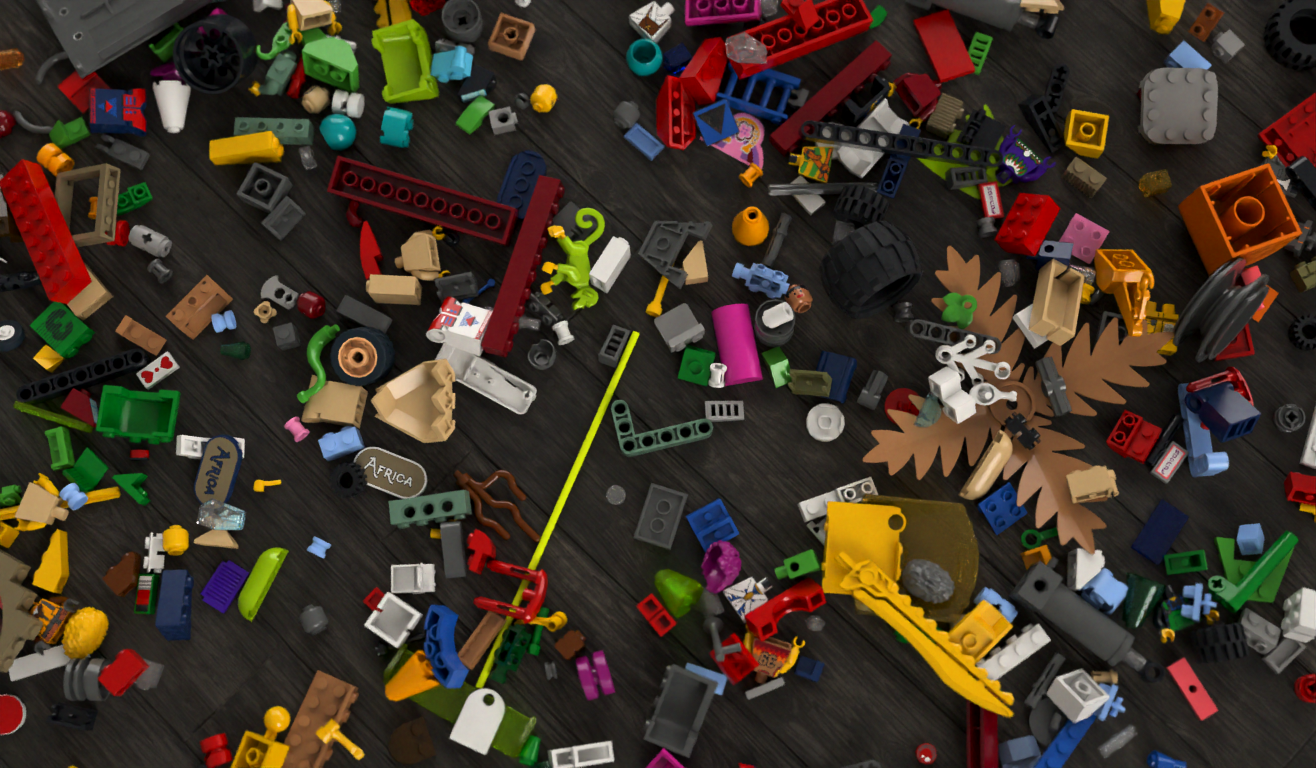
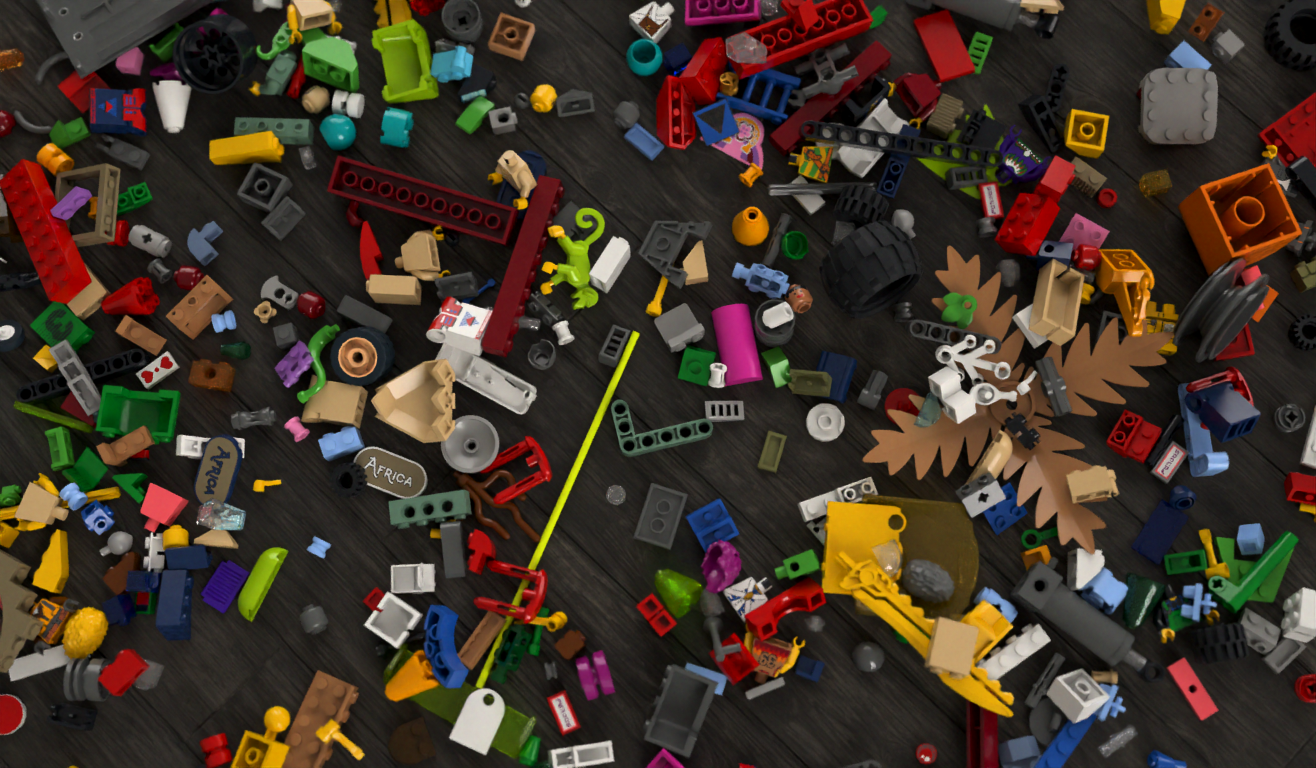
none -> light grey slope [48,339,101,416]
none -> medium lavender plate [50,186,92,220]
none -> blue brick [81,499,115,535]
none -> medium nougat bracket [96,426,155,467]
none -> light grey piece [99,531,133,557]
none -> red cone [101,277,160,315]
none -> clear blue brick [102,594,137,627]
none -> bright pink brick [116,46,144,75]
none -> clear blue brick [126,571,160,593]
none -> coral torso [140,483,189,533]
none -> dark blue panel [165,545,213,570]
none -> dark red head [174,265,204,291]
none -> sand blue brick [187,221,223,266]
none -> clear orange brick [188,359,236,392]
none -> dark grey piece [231,407,277,430]
none -> medium lavender plate [275,341,314,388]
none -> light grey dish [441,415,499,473]
none -> red piece [479,436,552,504]
none -> tan torso [488,150,537,210]
none -> tile [547,690,581,736]
none -> dark grey slope [556,89,595,117]
none -> pearl gold wheel [720,72,739,96]
none -> olive tile [757,430,787,473]
none -> green hair [781,231,808,260]
none -> dark grey piece [794,43,859,99]
none -> dark grey hair [852,642,884,672]
none -> clear brick [872,540,902,577]
none -> light grey piece [891,209,916,239]
none -> tan brick [924,617,979,680]
none -> brick [955,472,1006,518]
none -> white hand [1017,371,1038,395]
none -> red wedge [1032,155,1076,204]
none -> red head [1071,244,1102,270]
none -> red tile [1097,188,1117,208]
none -> dark blue cone [1169,485,1197,511]
none -> yellow brick [1199,529,1230,580]

